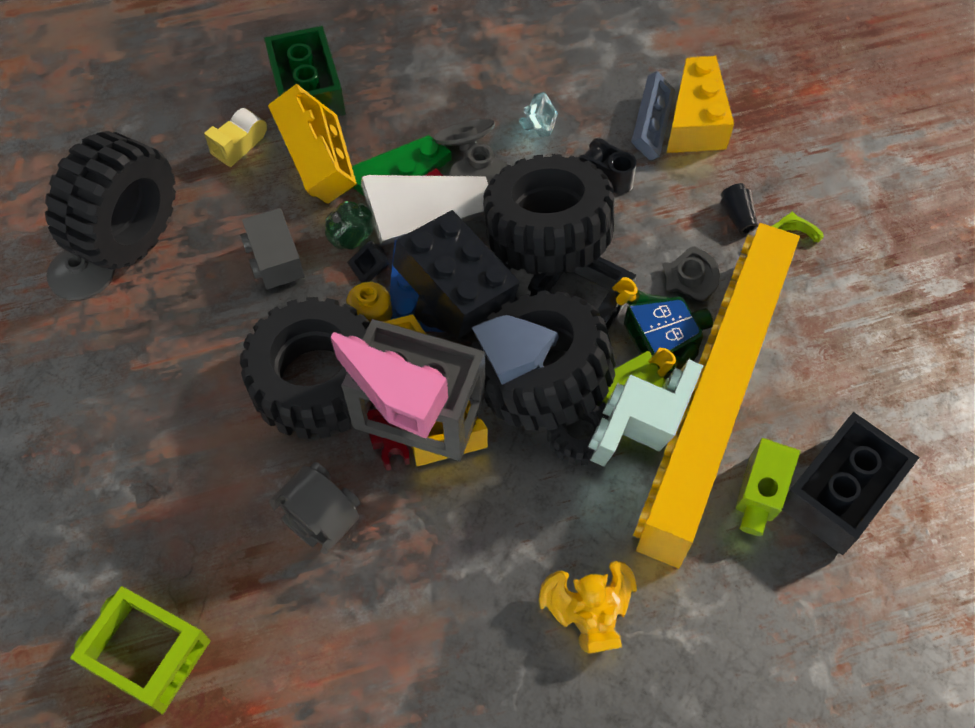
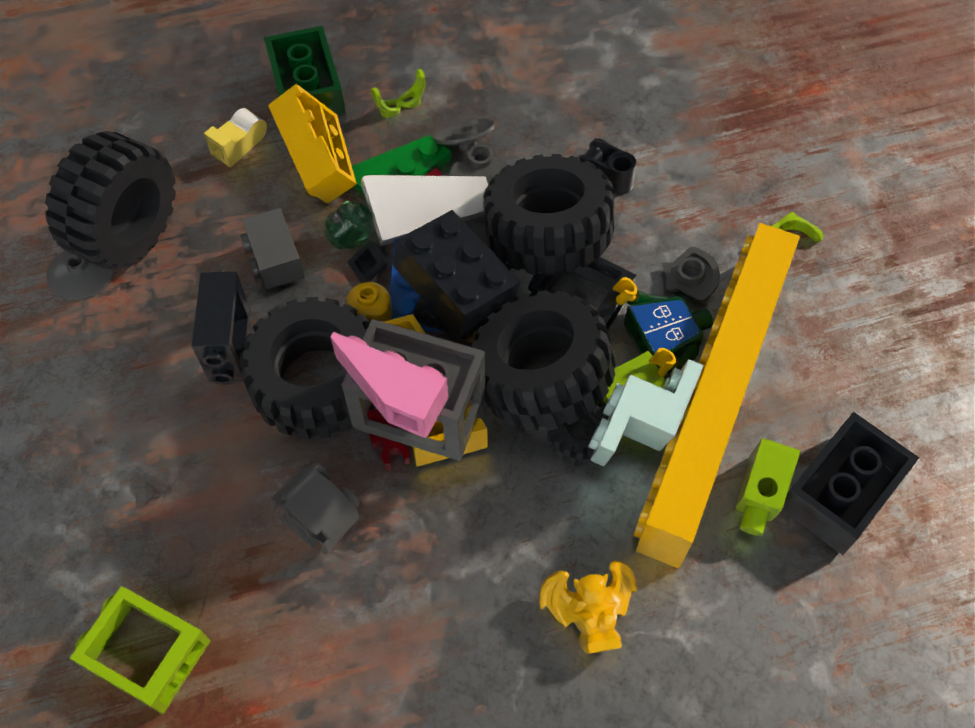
sand blue slope [472,315,559,385] -> none
clear light blue tile [519,92,558,138] -> none
sand blue plate [631,71,675,161] -> none
yellow wedge [666,56,734,153] -> none
black cone [720,183,758,234] -> none
none -> black window [192,272,251,384]
none -> lime cap [371,68,426,118]

